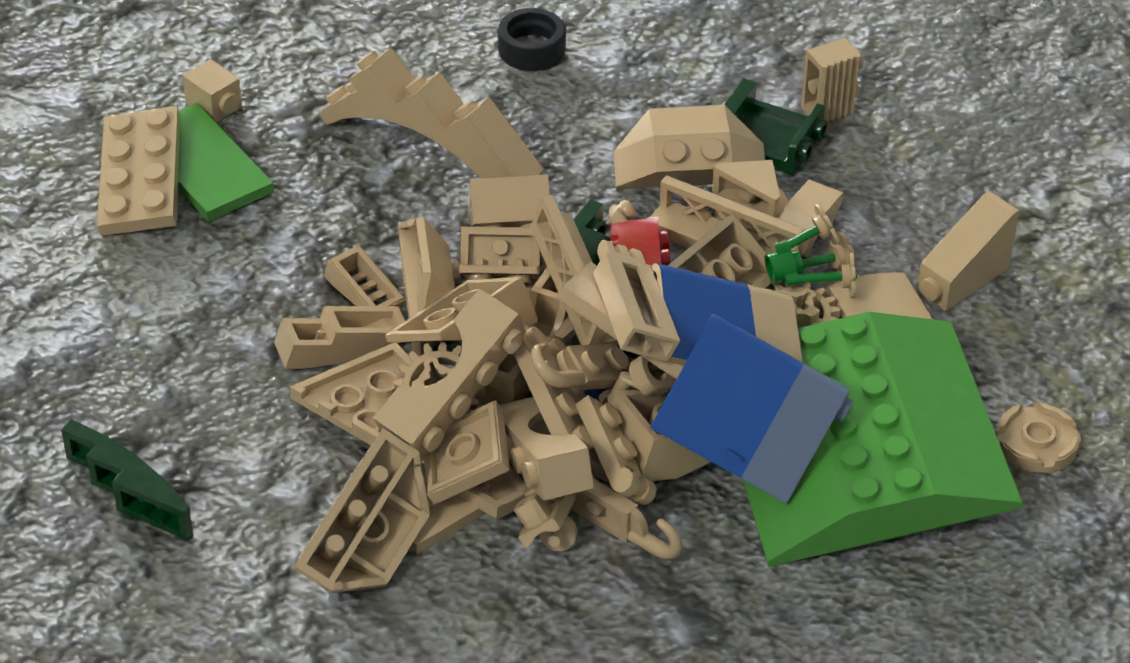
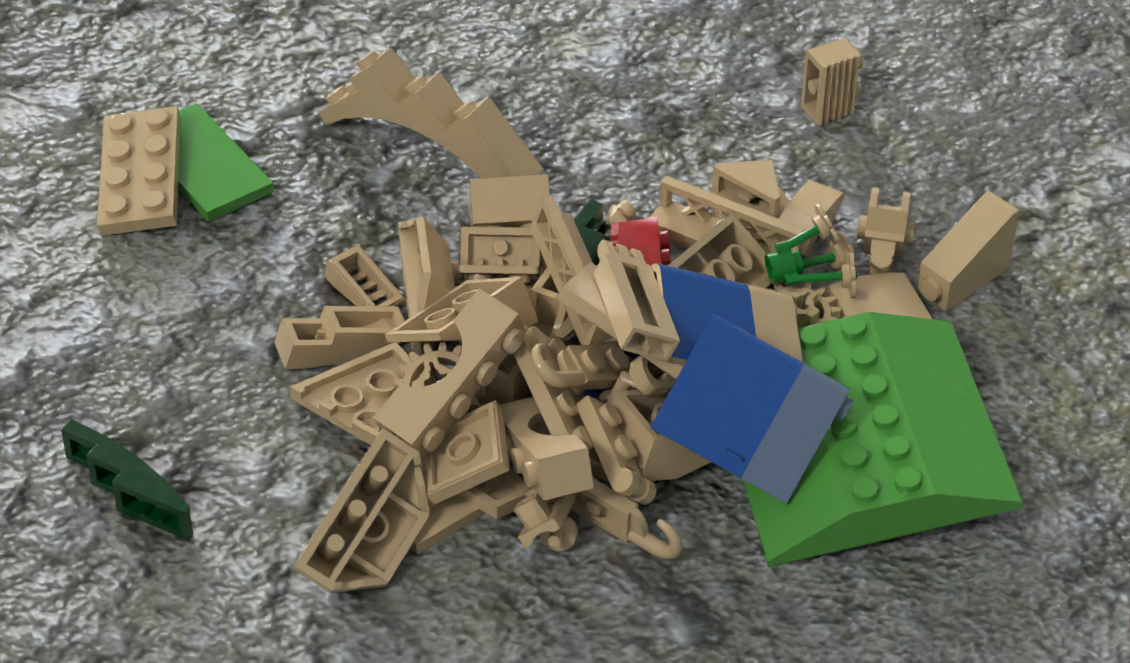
tan brick [182,59,242,122] -> none
black tyre [498,8,566,71] -> none
tan wedge [613,105,765,190] -> none
dark green panel [724,78,828,176] -> none
tan tile [996,403,1081,473] -> none
none -> tan hinge [857,188,915,274]

